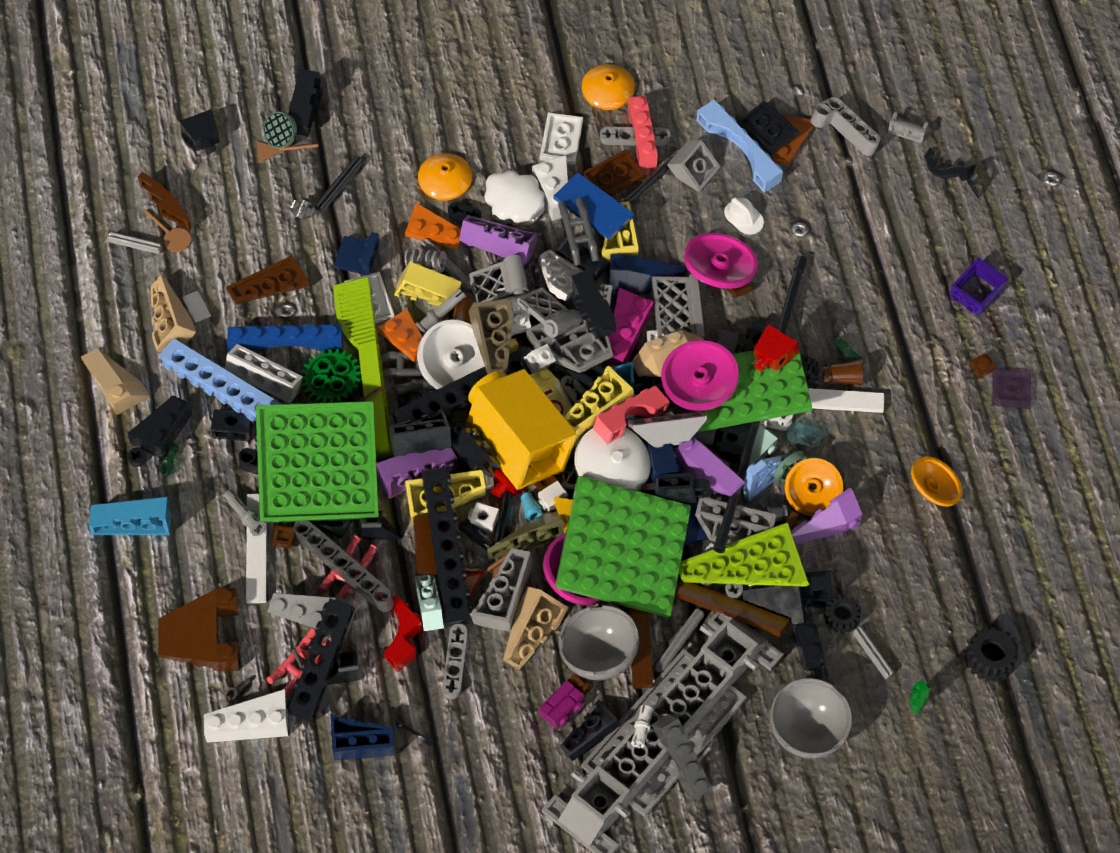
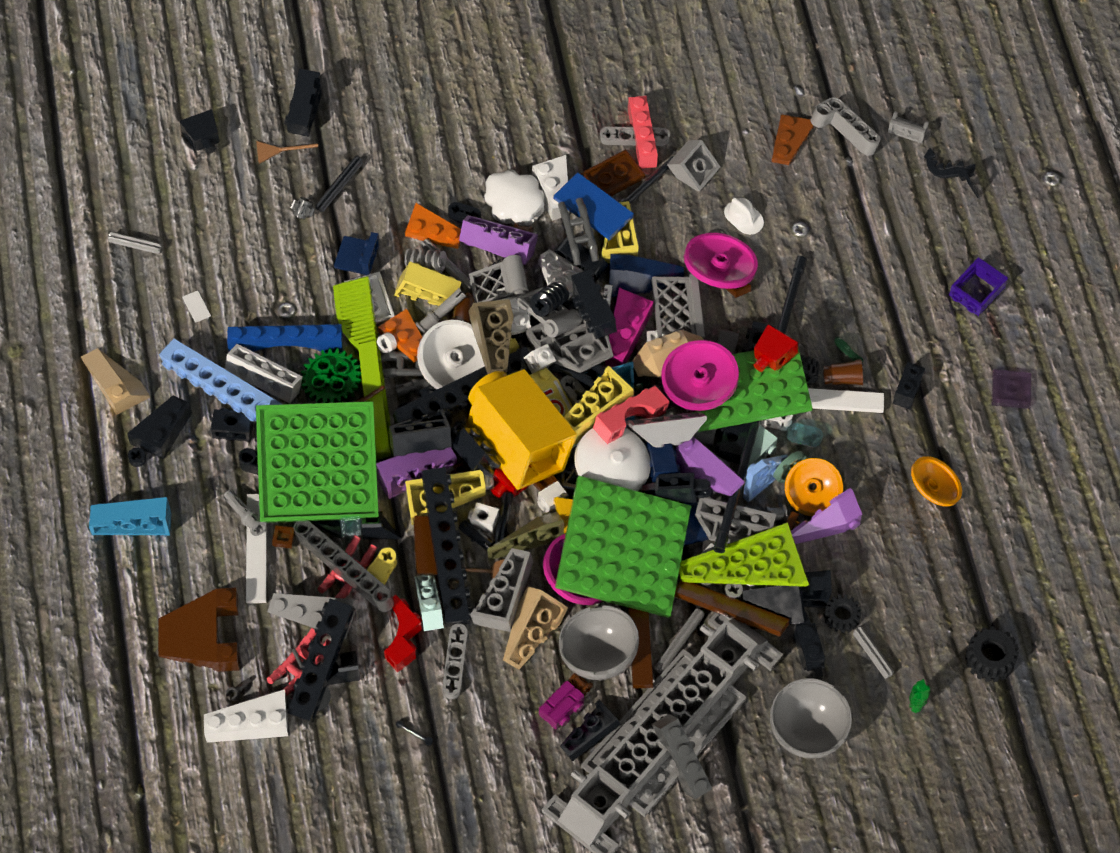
reddish brown slope [138,172,192,231] -> none
medium nougat piece [144,210,191,252] -> none
tan wedge [150,275,196,352] -> none
clear green piece [160,443,179,477] -> none
reddish brown wing [226,255,310,305] -> none
tile [263,112,297,148] -> none
dark blue wedge [330,714,395,761] -> none
light orange dish [418,153,473,201] -> none
medium nougat piece [457,554,508,600] -> none
medium azure cone [521,492,543,521] -> none
white tile [540,112,583,165] -> none
light orange dish [582,64,635,110] -> none
white pin [631,705,654,748] -> none
light blue arch [696,100,783,193] -> none
black tile [737,101,799,155] -> none
reddish brown plate [969,353,996,378] -> none
none -> clear light blue slope [340,516,361,537]
none -> light yellow piece [367,548,397,585]
none -> white tile [377,332,397,353]
none -> black piece [530,282,569,317]
none -> black brick [893,362,925,410]

